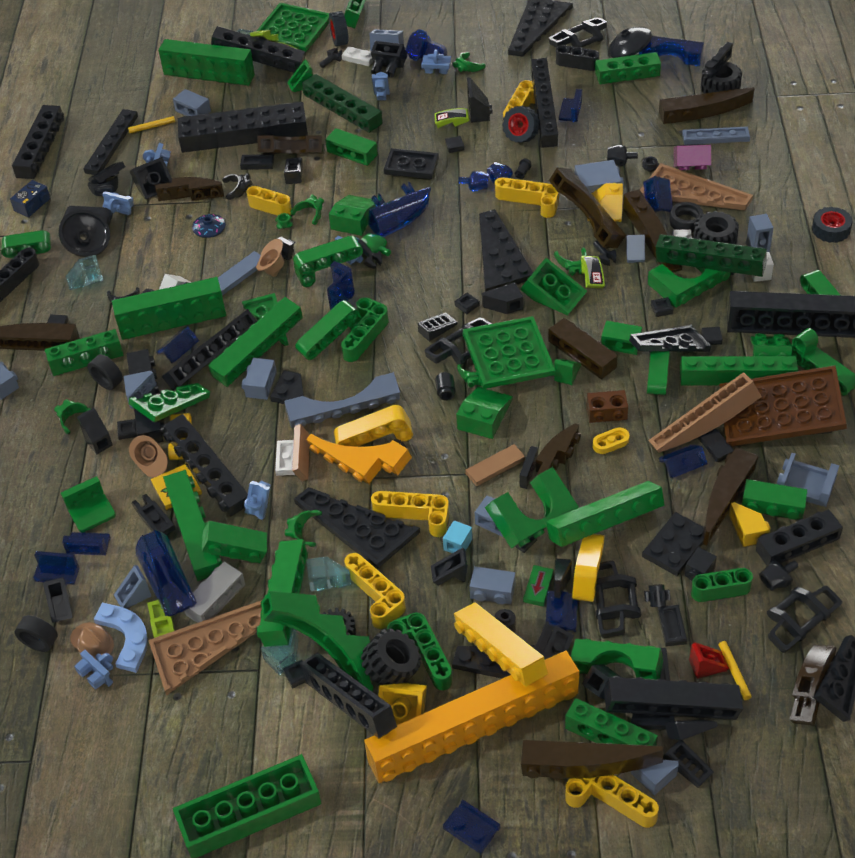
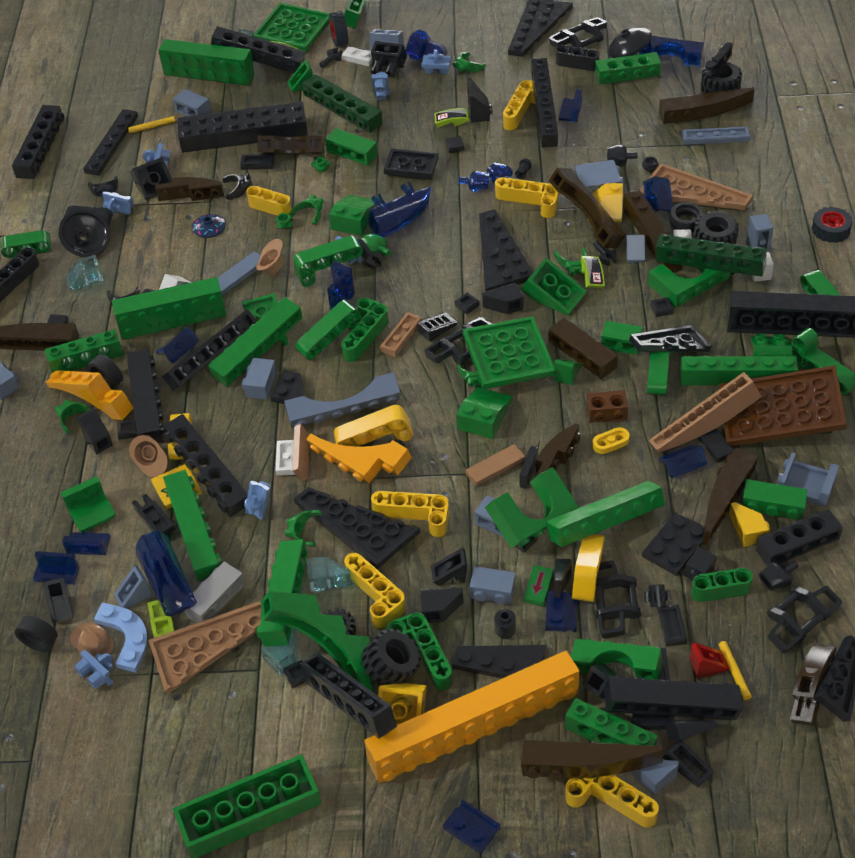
dark blue brick [10,180,51,218] -> none
black plate [88,161,126,184] -> none
sand blue slope [124,371,156,409] -> none
green wing [128,383,210,422] -> none
green brick [202,521,267,563] -> none
lime slope [250,30,279,41] -> none
black tile [277,237,295,261] -> none
black slope [284,157,303,184] -> none
black brick [435,372,456,401] -> none
medium azure panel [443,521,473,553] -> none
yellow brick [454,602,548,687] -> none
black wheel [502,106,540,143] -> none
black plate [534,621,574,660] -> none
magenta brick [674,145,711,170] -> none
black tile [701,327,723,345] -> none
none -> light orange arch [46,370,134,420]
none -> green plate [311,157,330,172]
none -> medium nougat tile [379,312,423,357]
none -> black slope [421,587,464,623]

